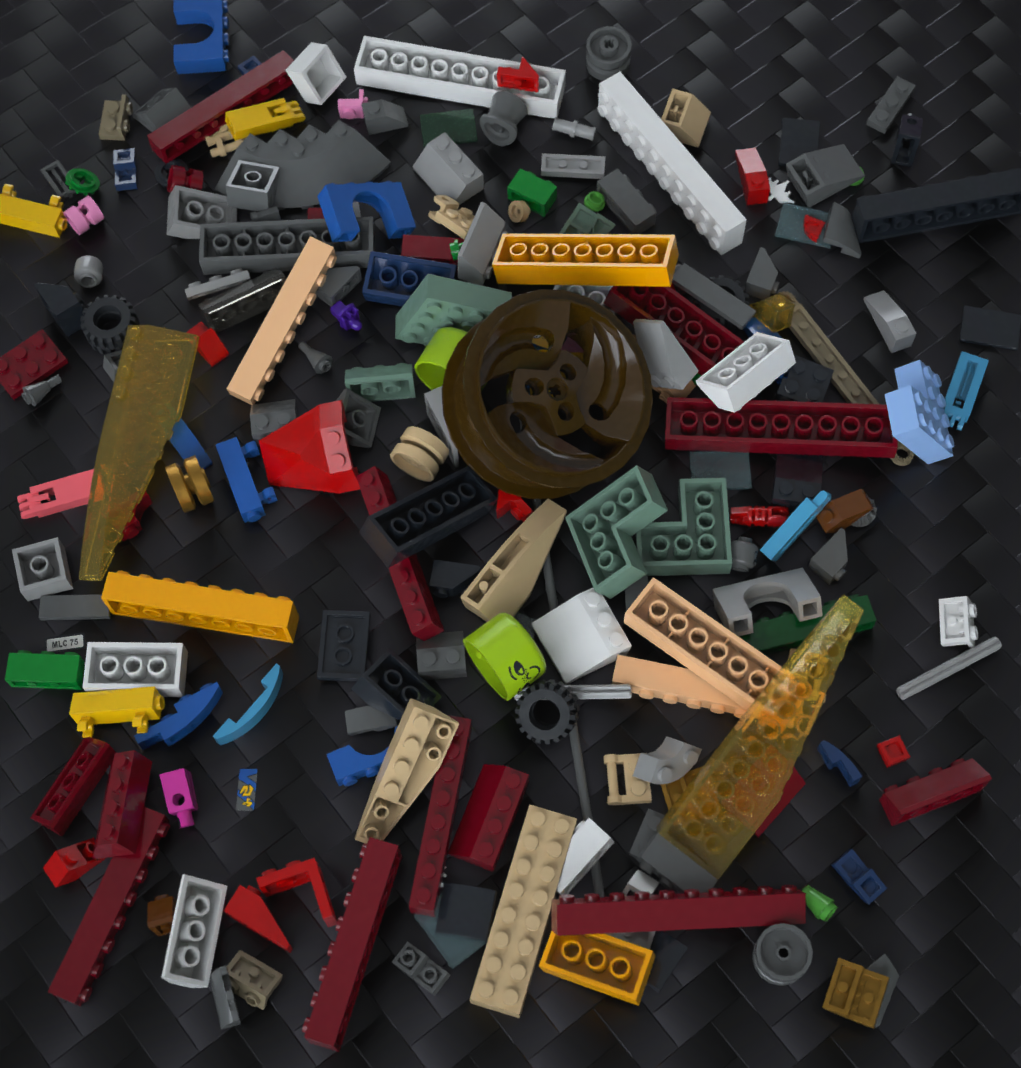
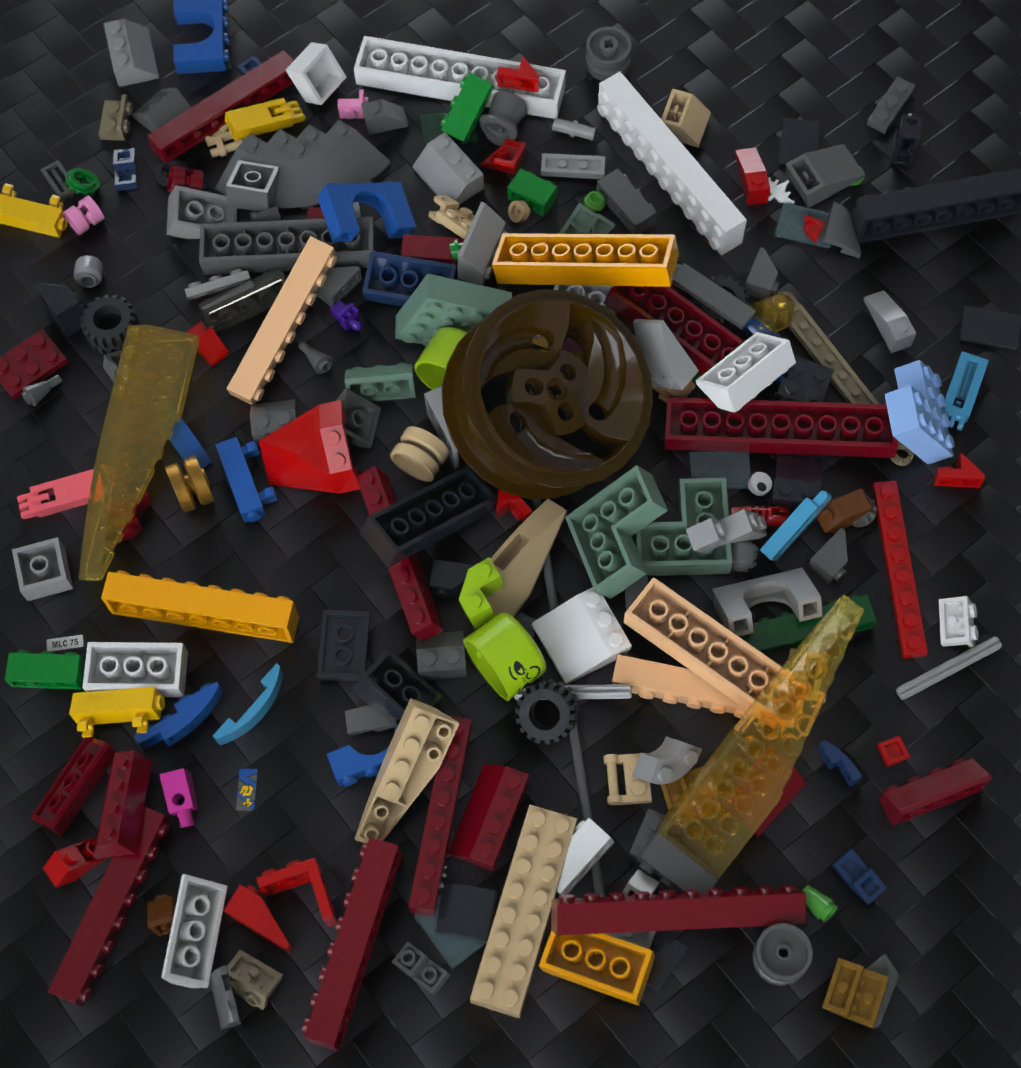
dark grey tile [39,594,111,620] -> none
none -> light grey slope [104,19,159,87]
none -> green brick [441,73,495,144]
none -> lime brick [459,558,505,629]
none -> red slope [478,138,526,175]
none -> light grey arch [686,509,767,553]
none -> white tile [748,472,772,496]
none -> red plate [872,481,928,659]
none -> red slope [933,453,985,488]

